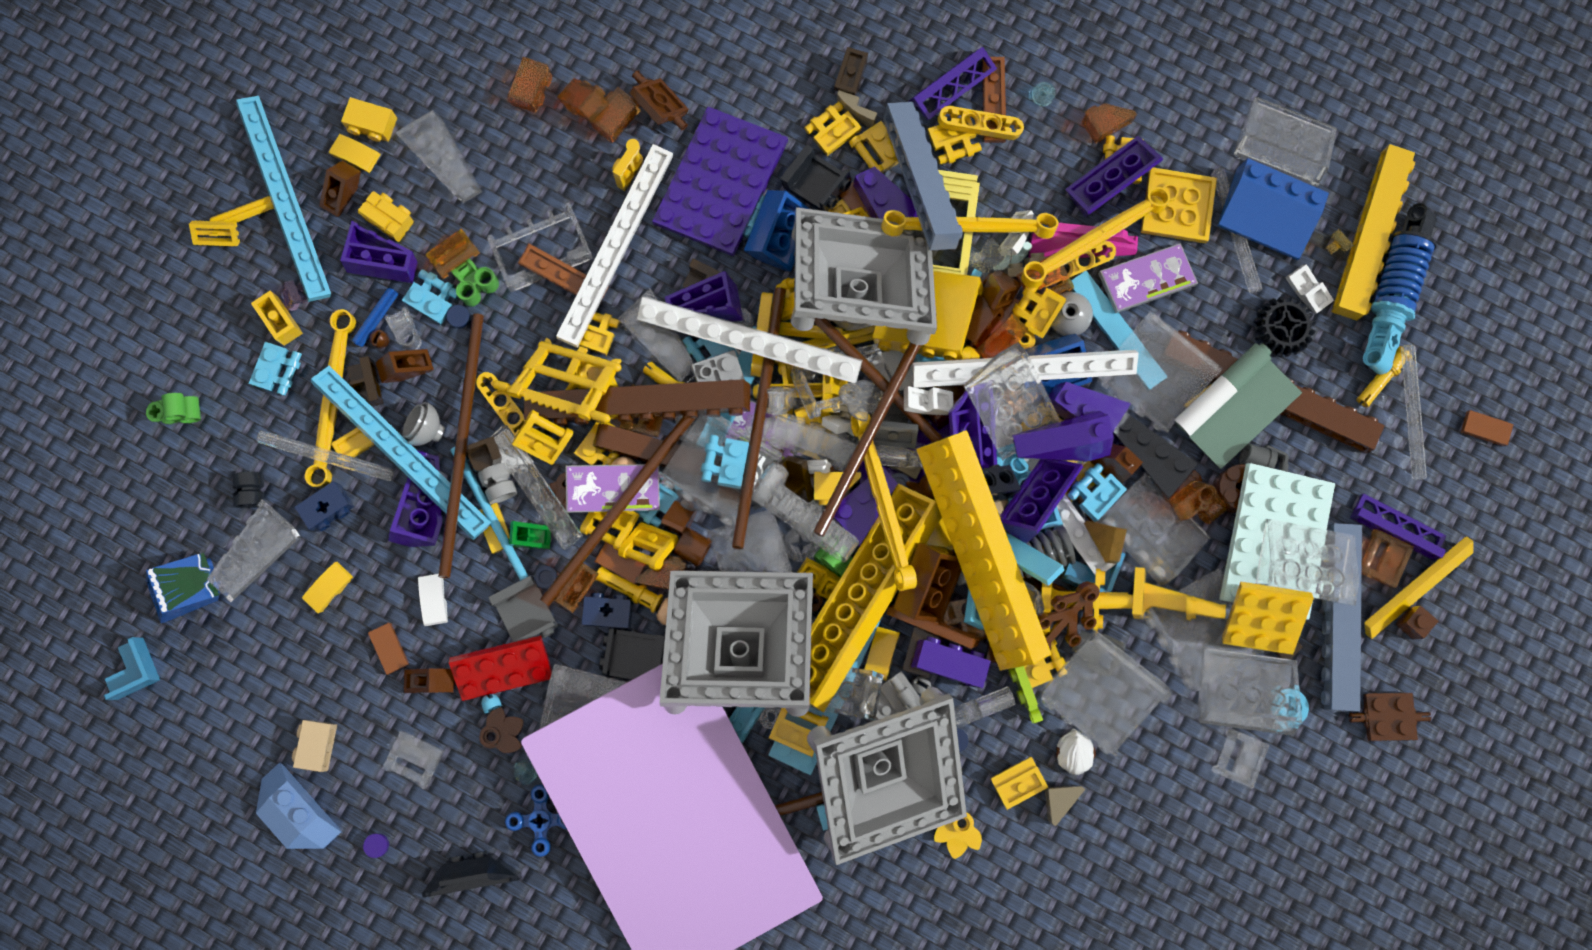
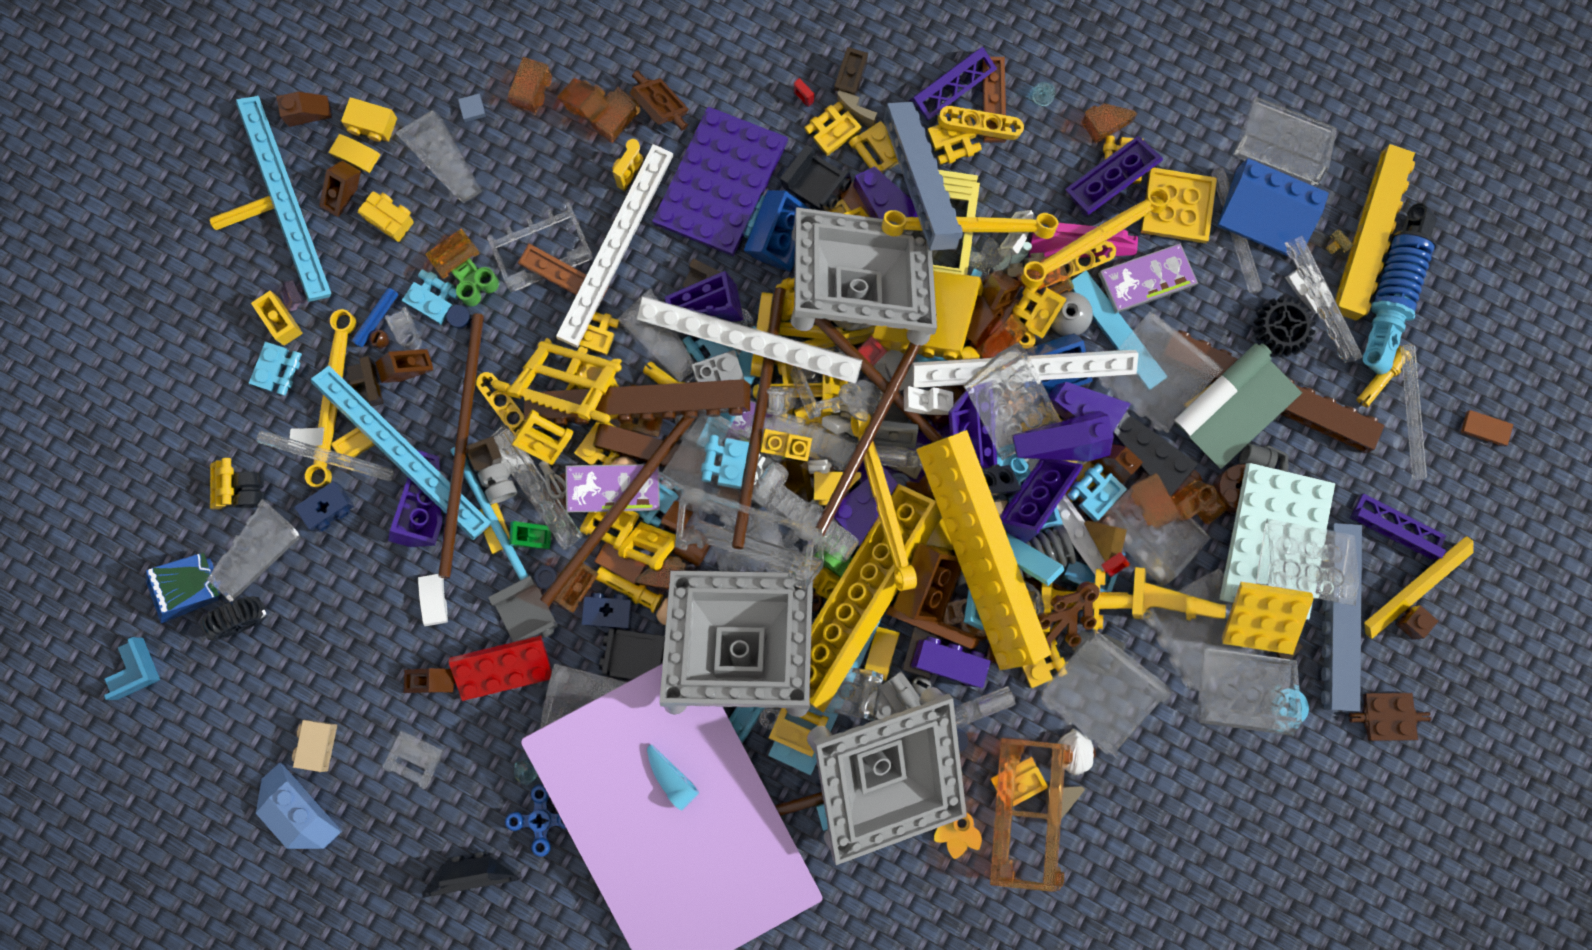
bright green piece [146,393,201,425] -> none
yellow tile [189,220,240,246] -> none
yellow slope [302,562,353,613] -> none
dark purple wedge [340,221,418,283] -> none
dark purple tile [363,833,389,858] -> none
dark orange tile [368,623,410,675] -> none
light grey piece [402,402,445,446] -> none
reddish brown plate [479,707,524,753] -> none
medium azure hinge [481,694,502,713] -> none
lime plate [1008,666,1043,723] -> none
clear plate [1211,728,1269,789] -> none
clear orange plate [1361,529,1414,588] -> none
none -> black gear [200,596,267,641]
none -> yellow plate [210,458,234,509]
none -> reddish brown slope [276,92,332,127]
none -> white sticker [289,427,324,446]
none -> sand blue tile [458,94,486,122]
none -> light grey piece [539,461,566,499]
none -> medium azure piece [647,744,699,811]
none -> clear windscreen [675,488,824,590]
none -> yellow slope [760,428,812,461]
none -> red tile [794,78,814,107]
none -> red tile [857,335,888,366]
none -> clear orange windscreen [990,738,1073,892]
none -> red tile [1101,552,1130,577]
none -> clear orange brick [1131,473,1182,530]
none -> clear plate [1285,236,1363,363]

